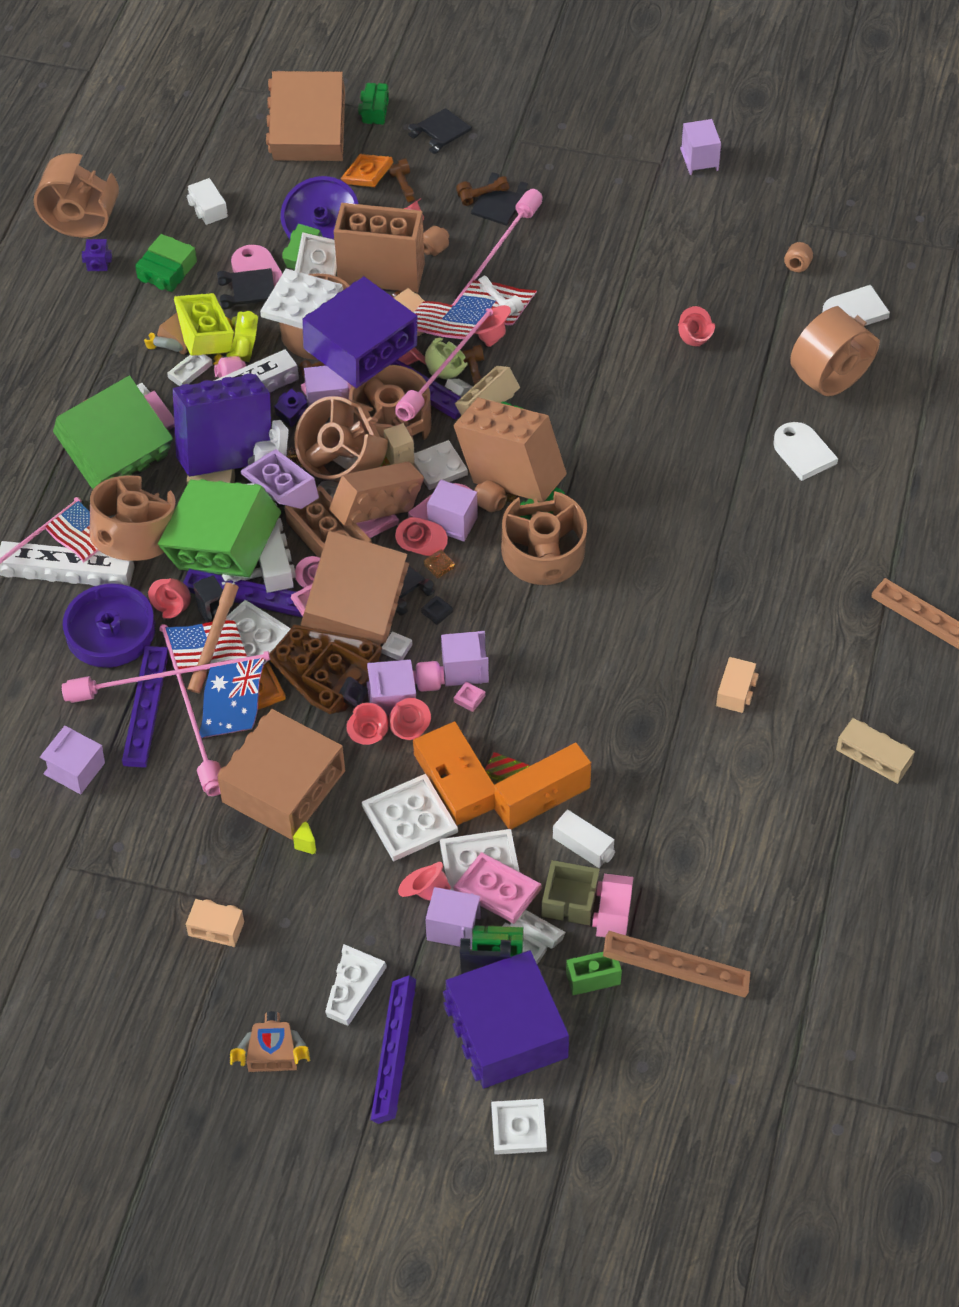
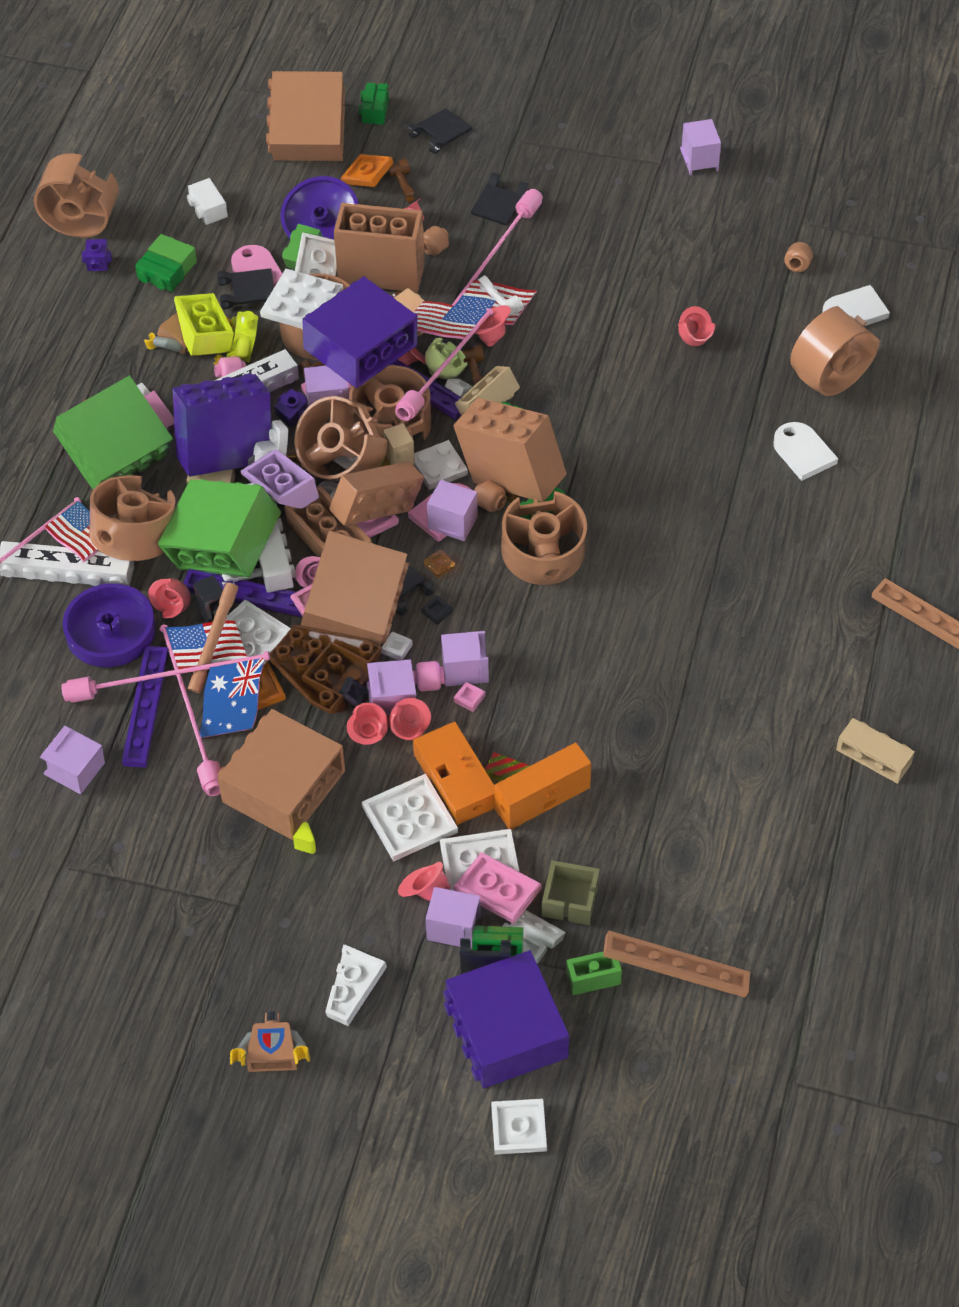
white plate [168,355,213,386] -> none
light nougat brick [186,899,244,947] -> none
dark purple plate [371,975,417,1124] -> none
coral piece [395,517,448,556] -> none
reddish brown brick [456,176,510,206] -> none
white brick [553,809,615,868] -> none
bright pink brick [592,874,633,937] -> none
light nougat brick [716,657,759,713] -> none

